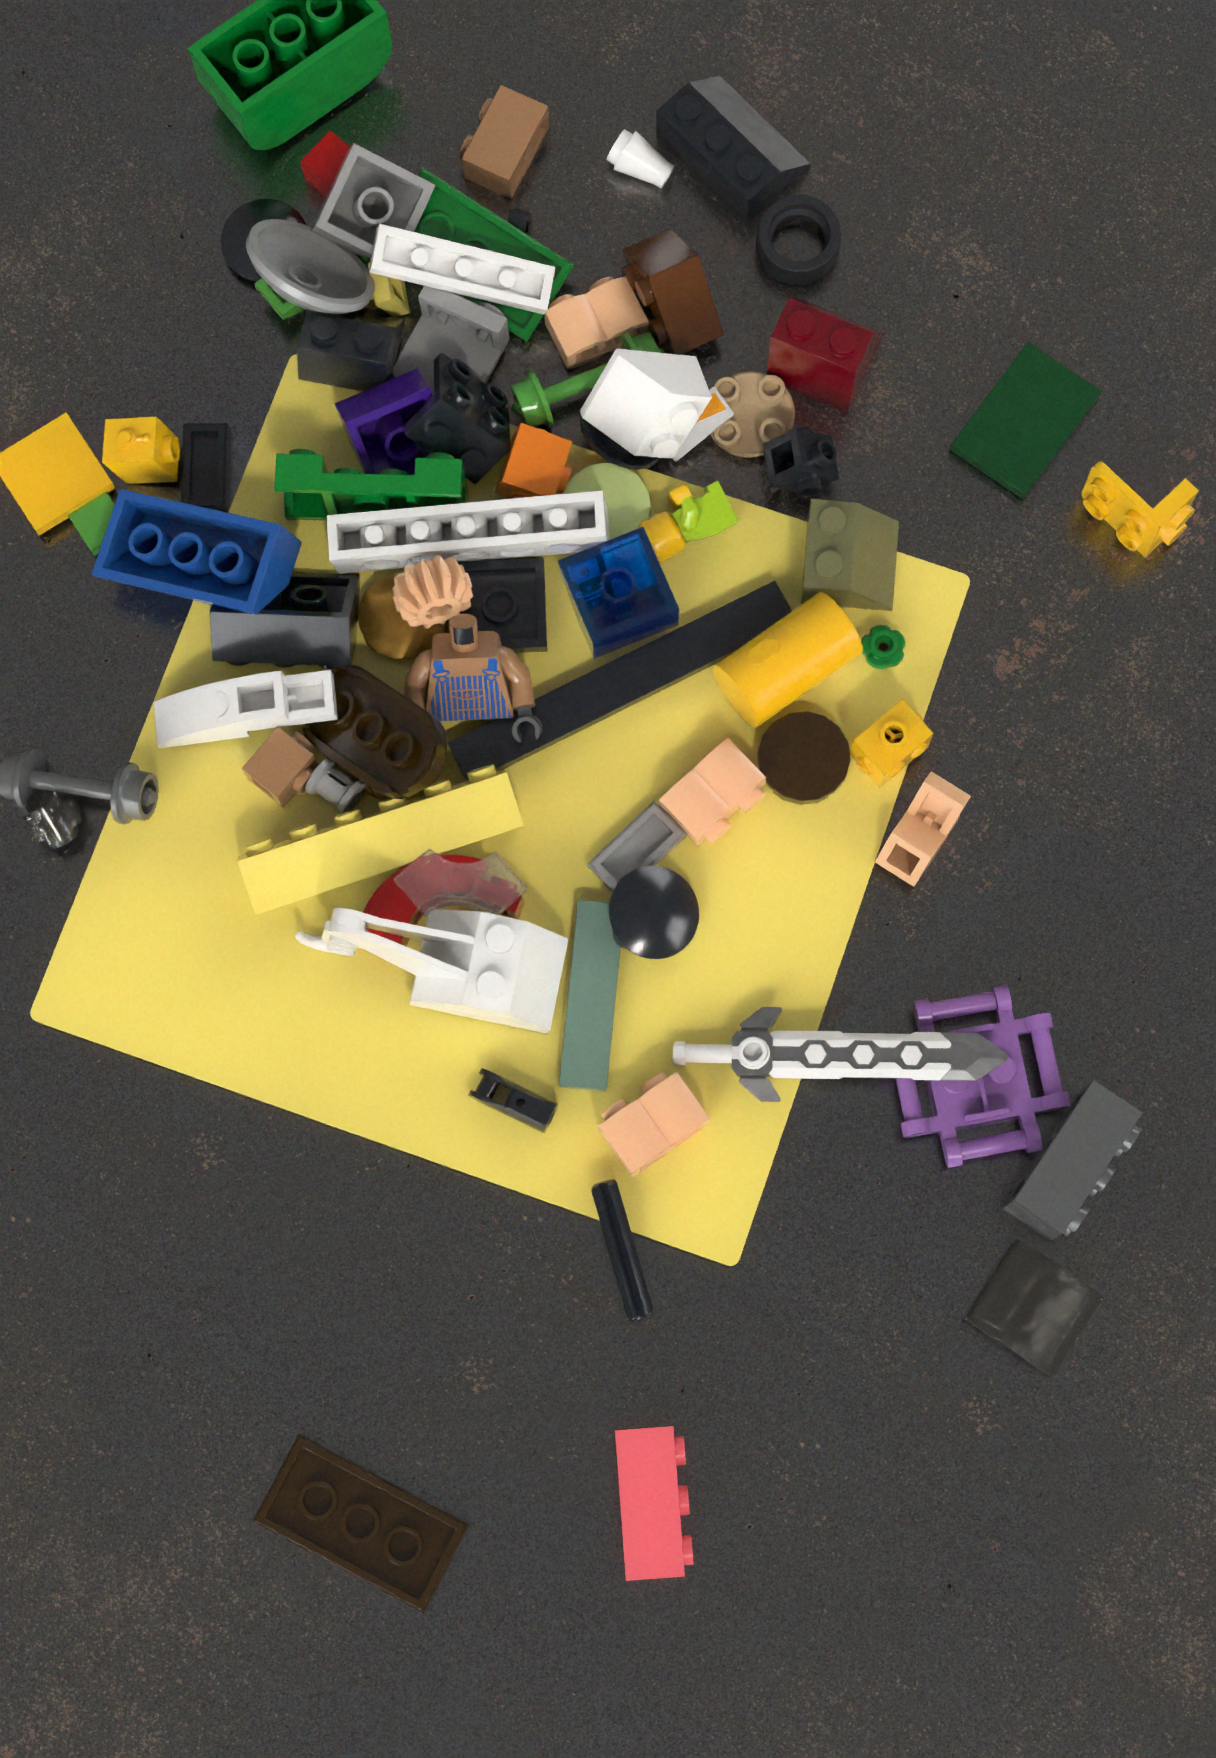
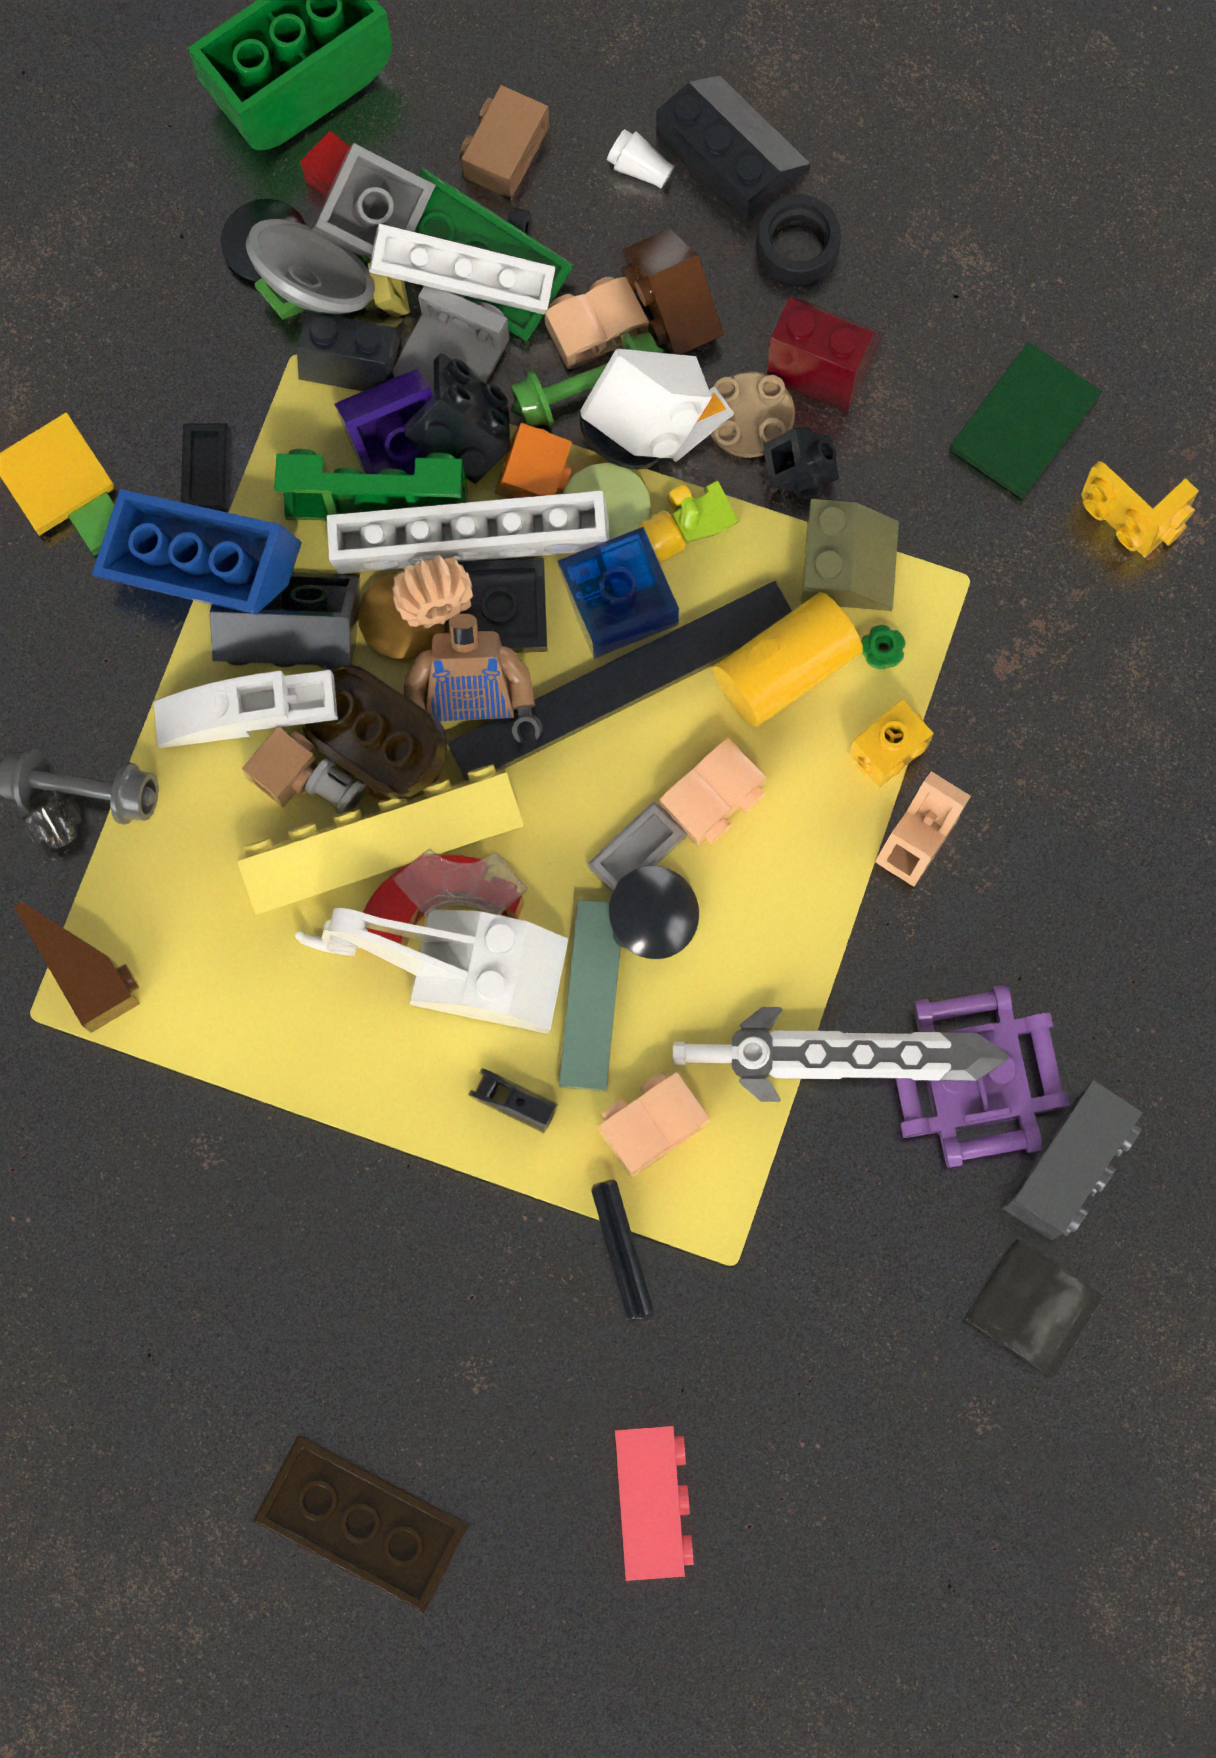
yellow head [102,417,180,484] -> none
dark brown tile [757,711,851,805] -> none
none -> reddish brown slope [13,901,140,1033]

